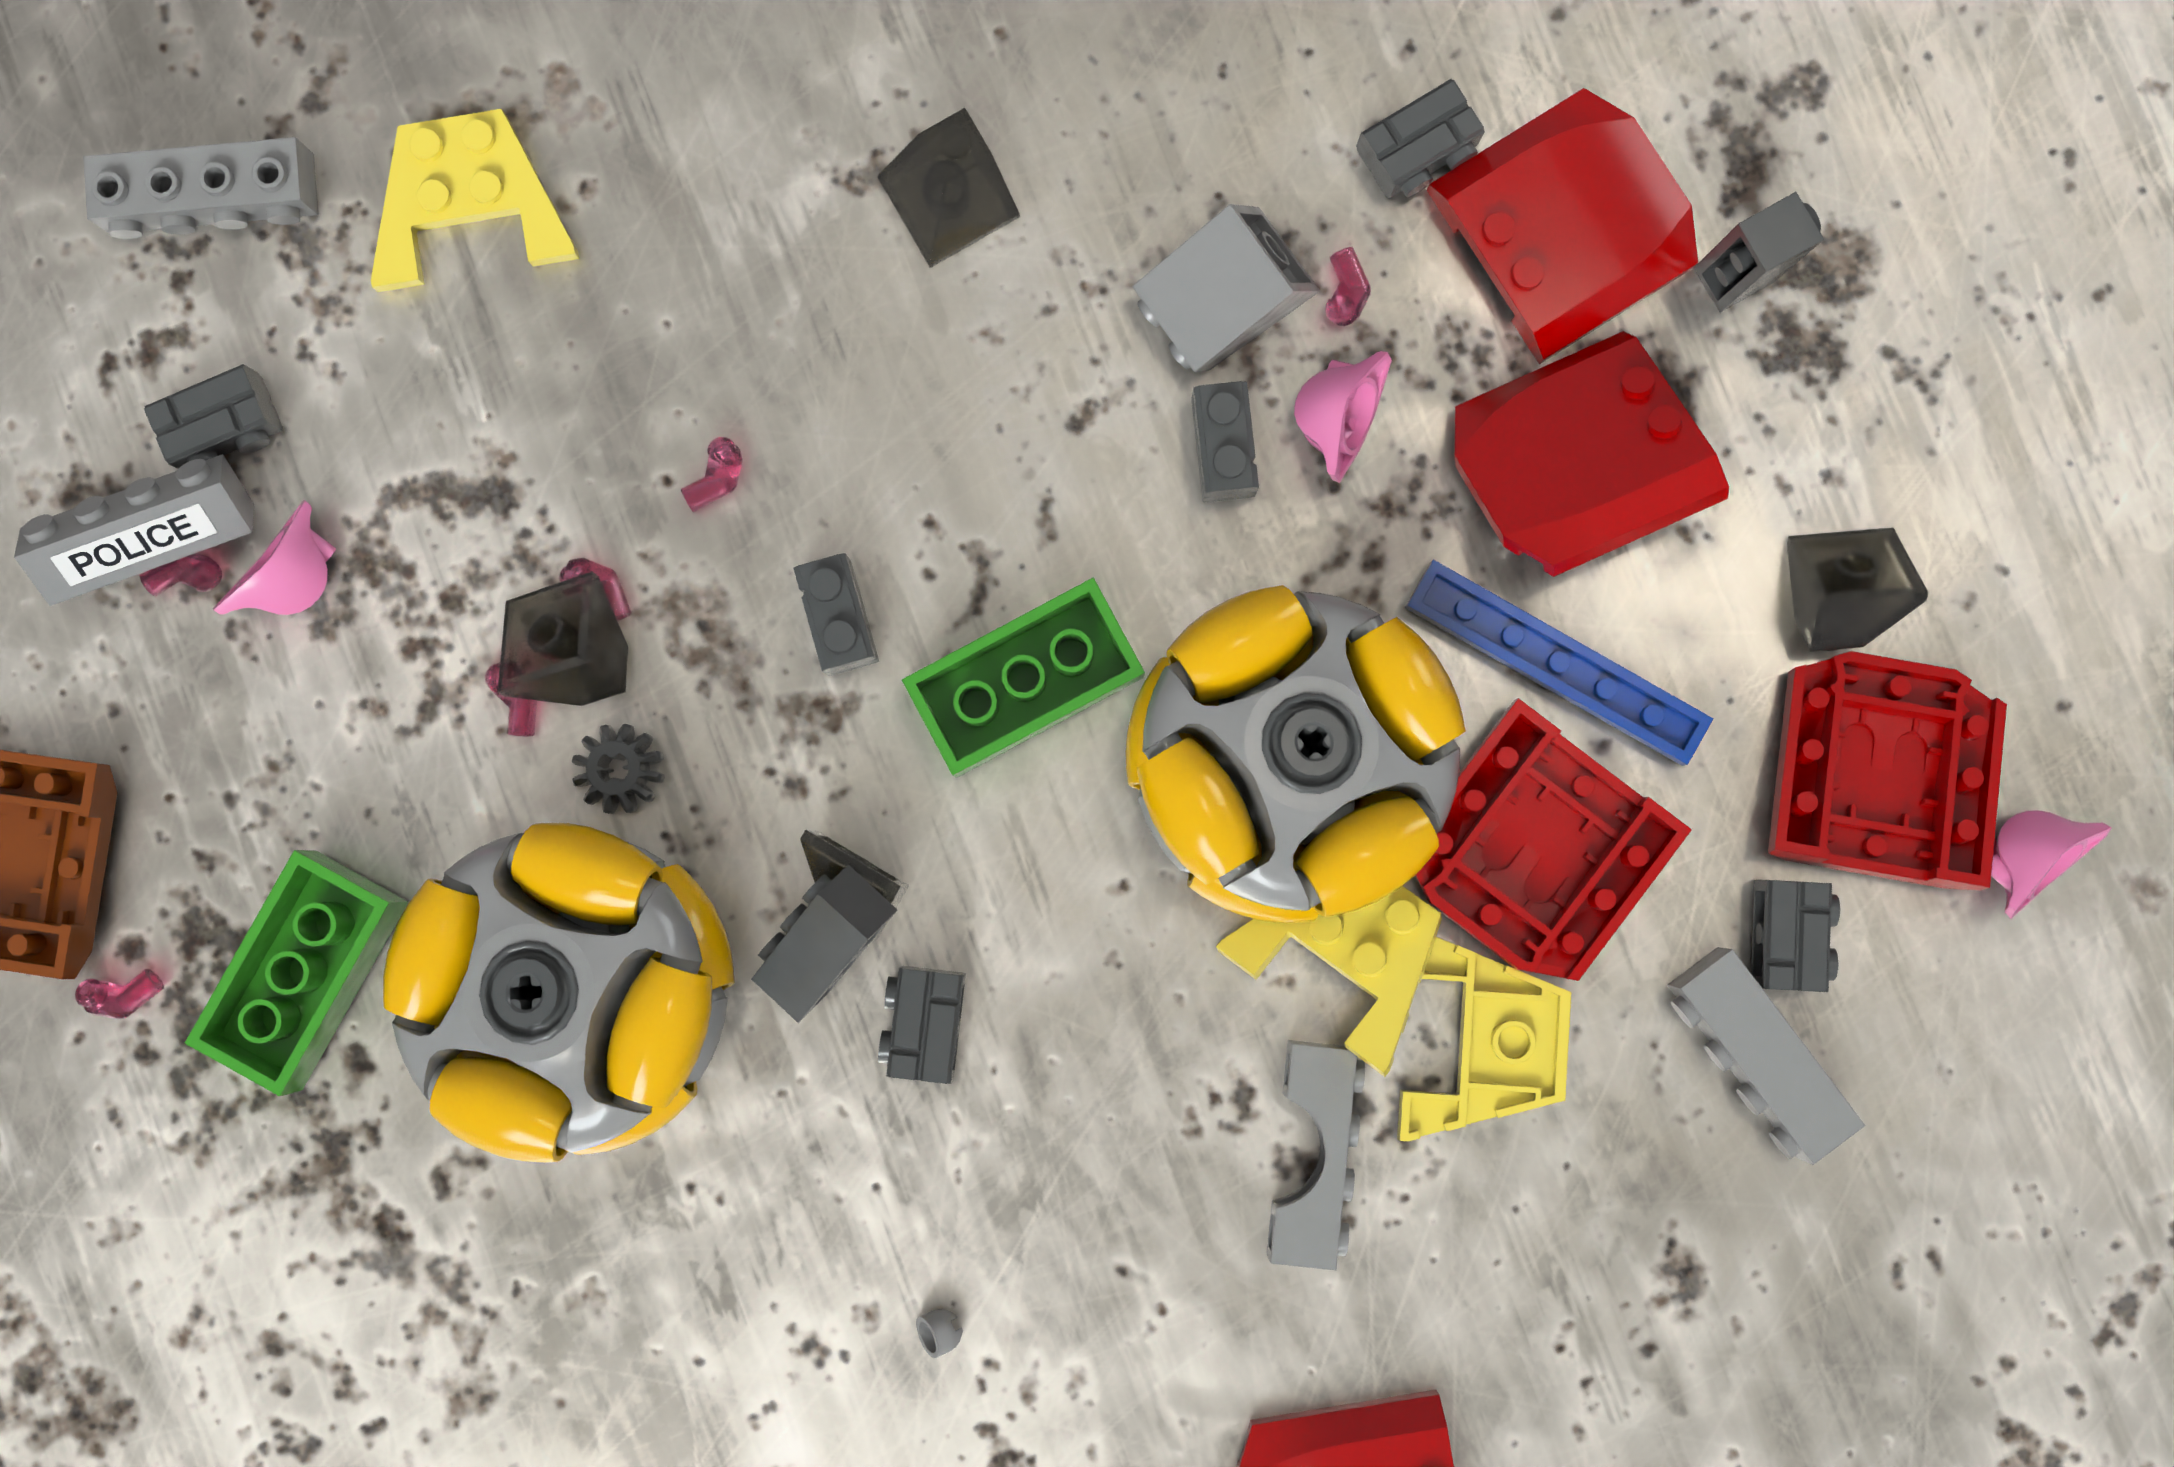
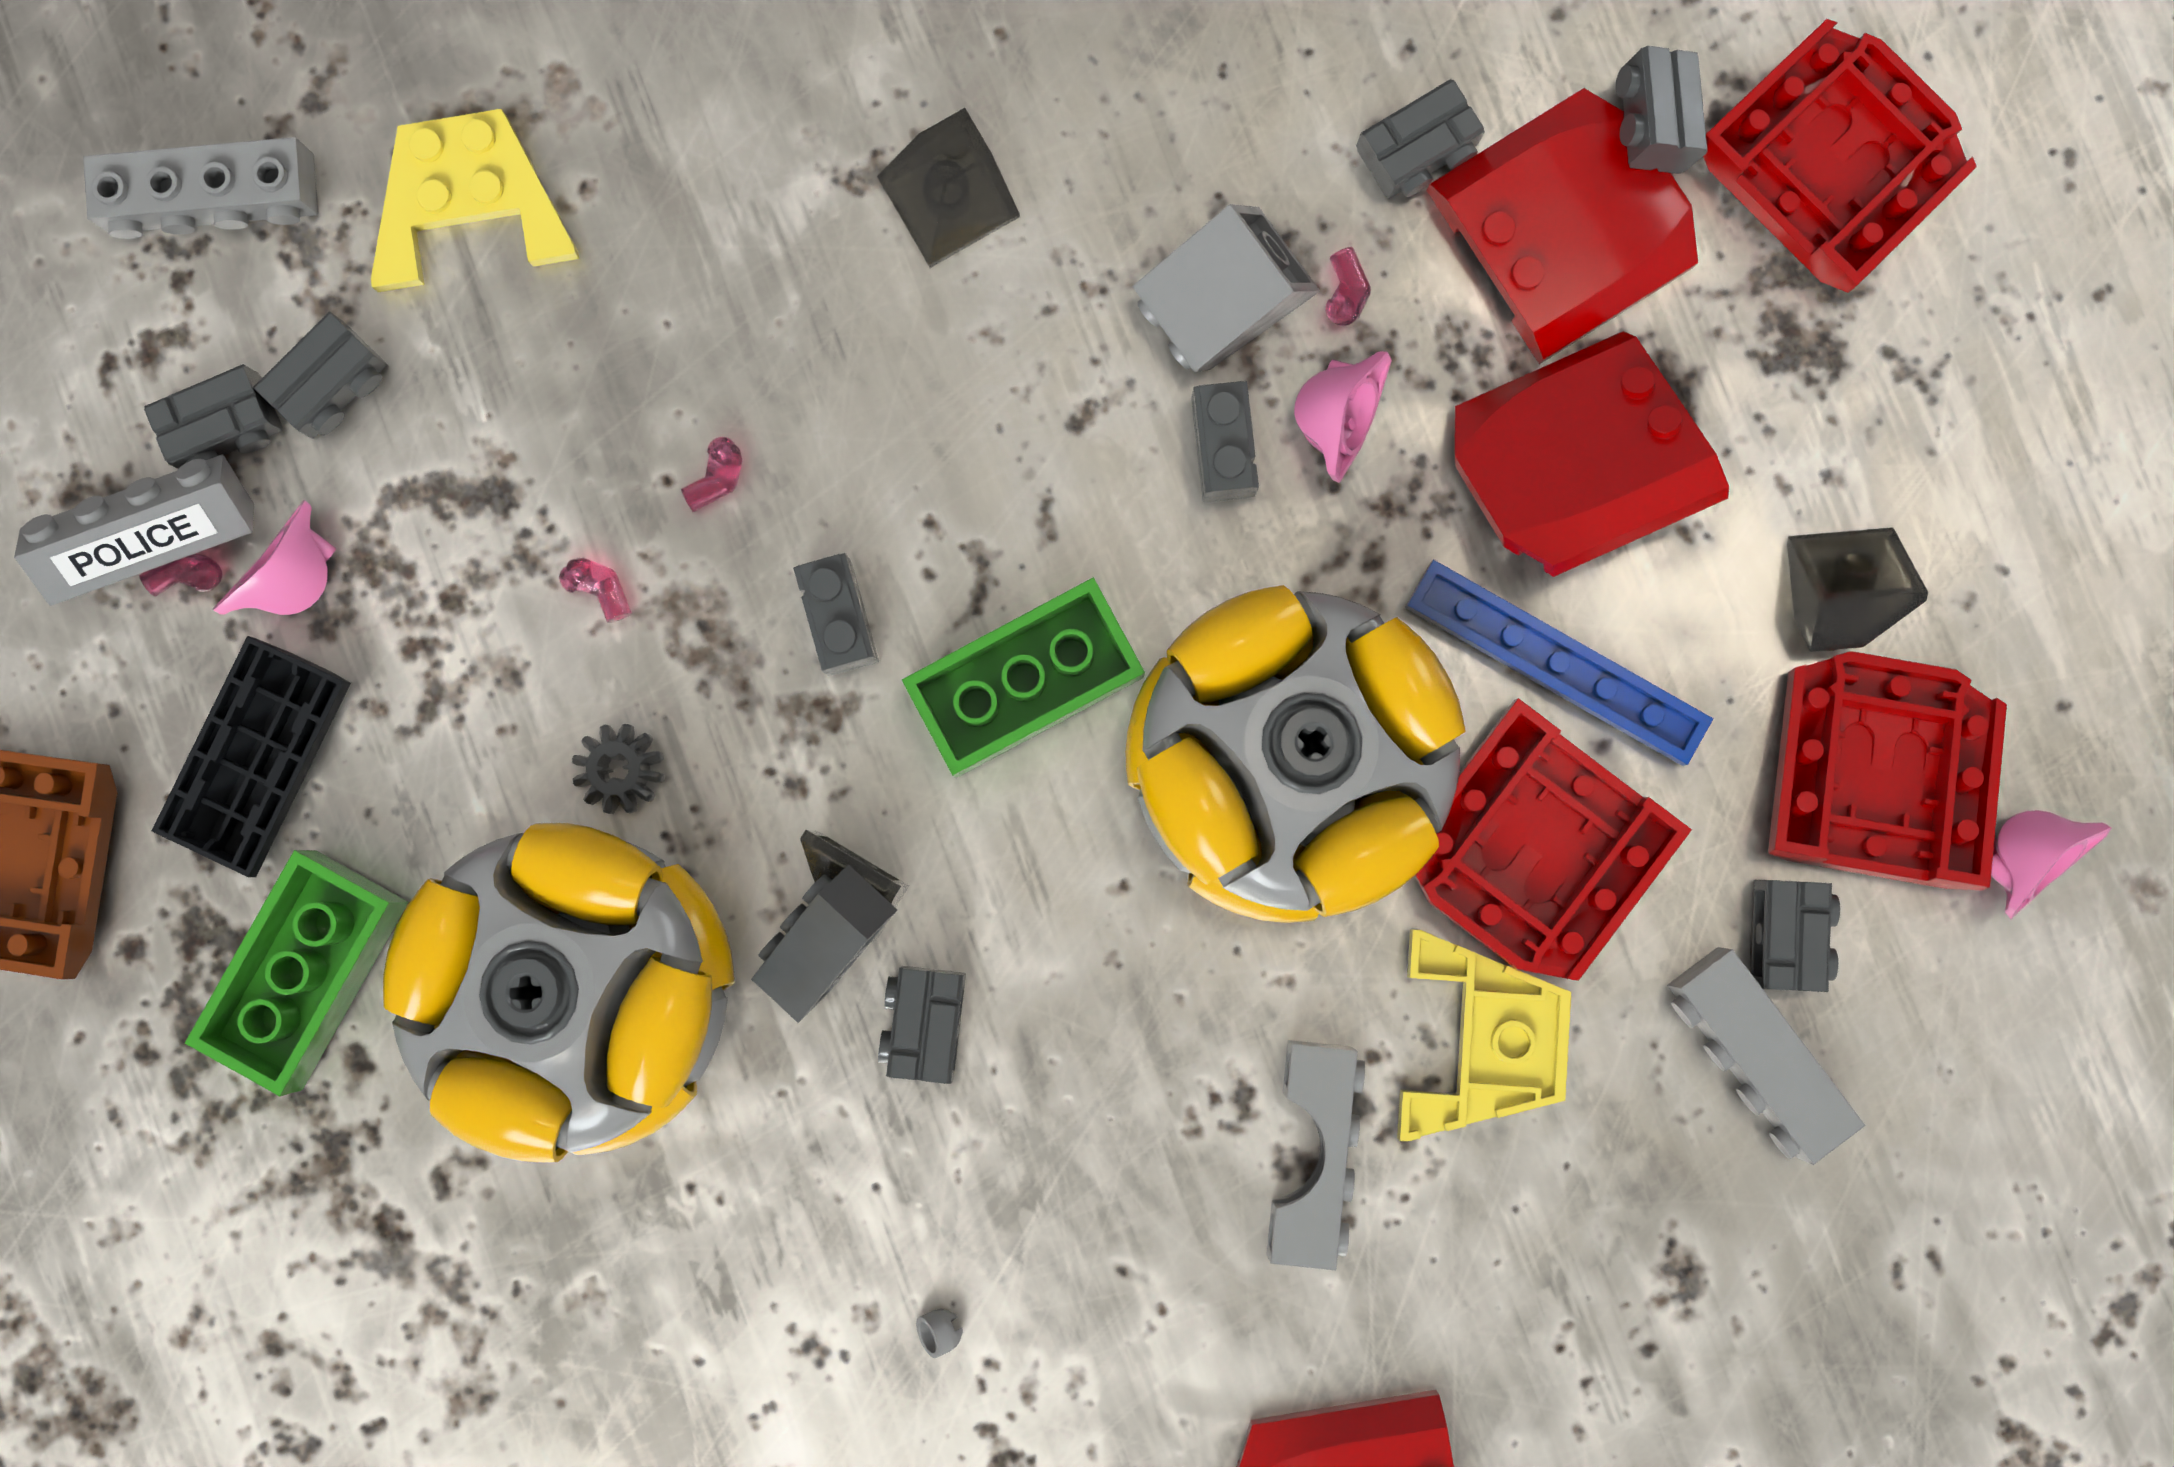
clear pink arm [75,969,164,1019] -> none
clear pink arm [485,662,538,737] -> none
clear smoke slope [497,571,628,706] -> none
light yellow wing [1216,886,1442,1077] -> none
dark grey brick [1694,192,1824,313] -> none
none -> black piece [151,636,351,877]
none -> dark grey brick [254,311,387,439]
none -> dark grey brick [1616,46,1708,174]
none -> red wedge [1703,19,1977,293]

